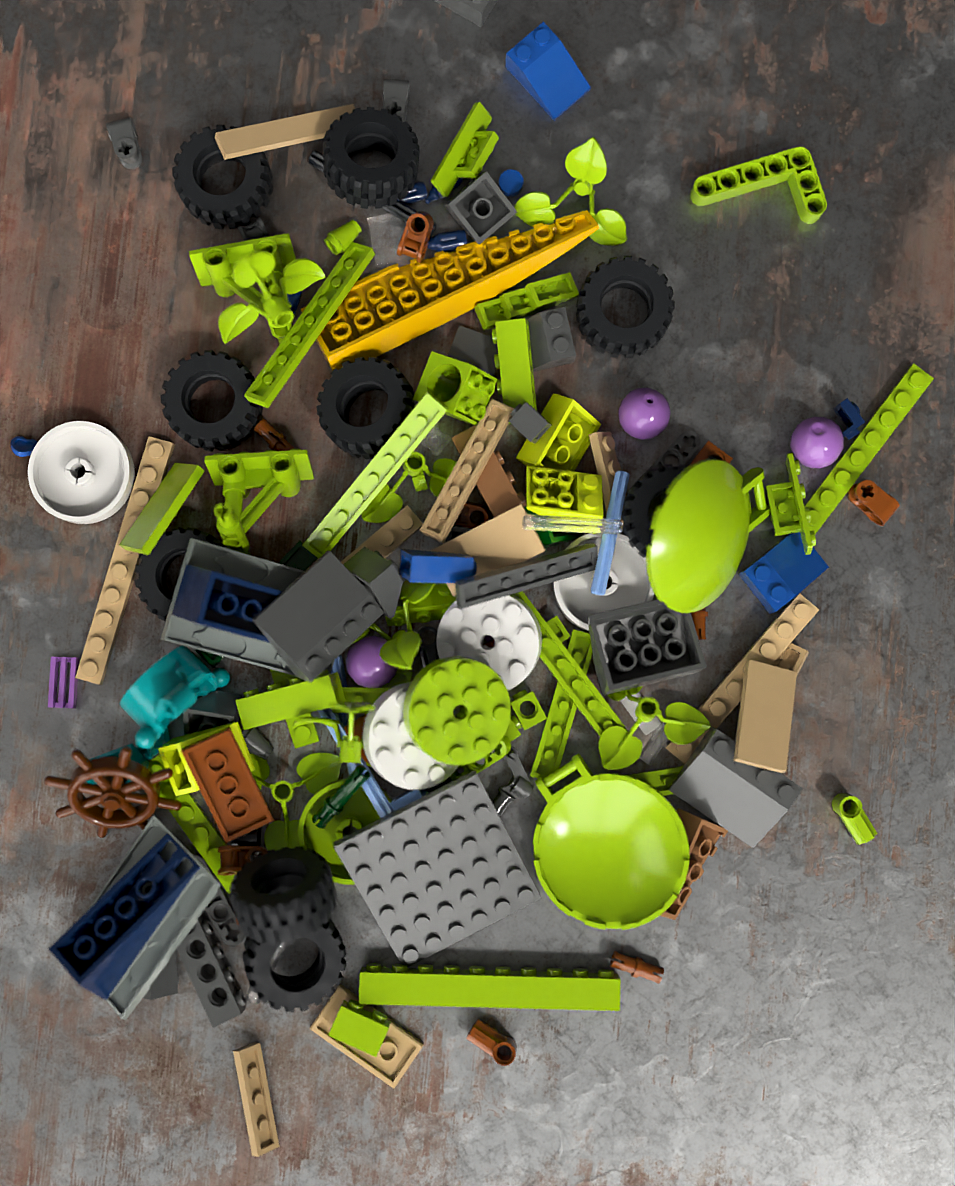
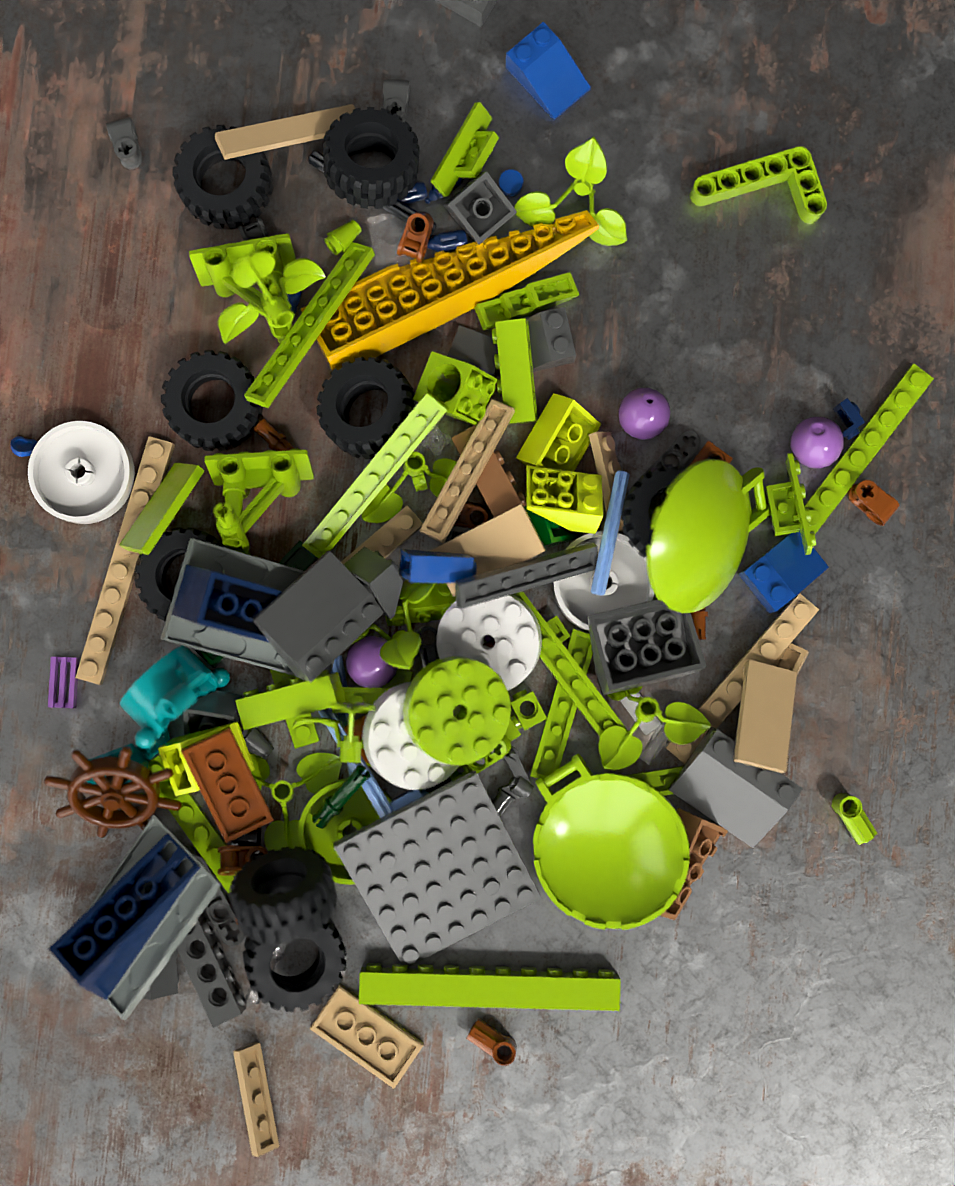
lime brick [328,1000,391,1057] -> none
dark grey brick [509,402,552,444] -> none
clear axle [522,514,622,534] -> none
black tyre [576,256,675,359] -> none
dark orange pin [610,951,664,984] -> none

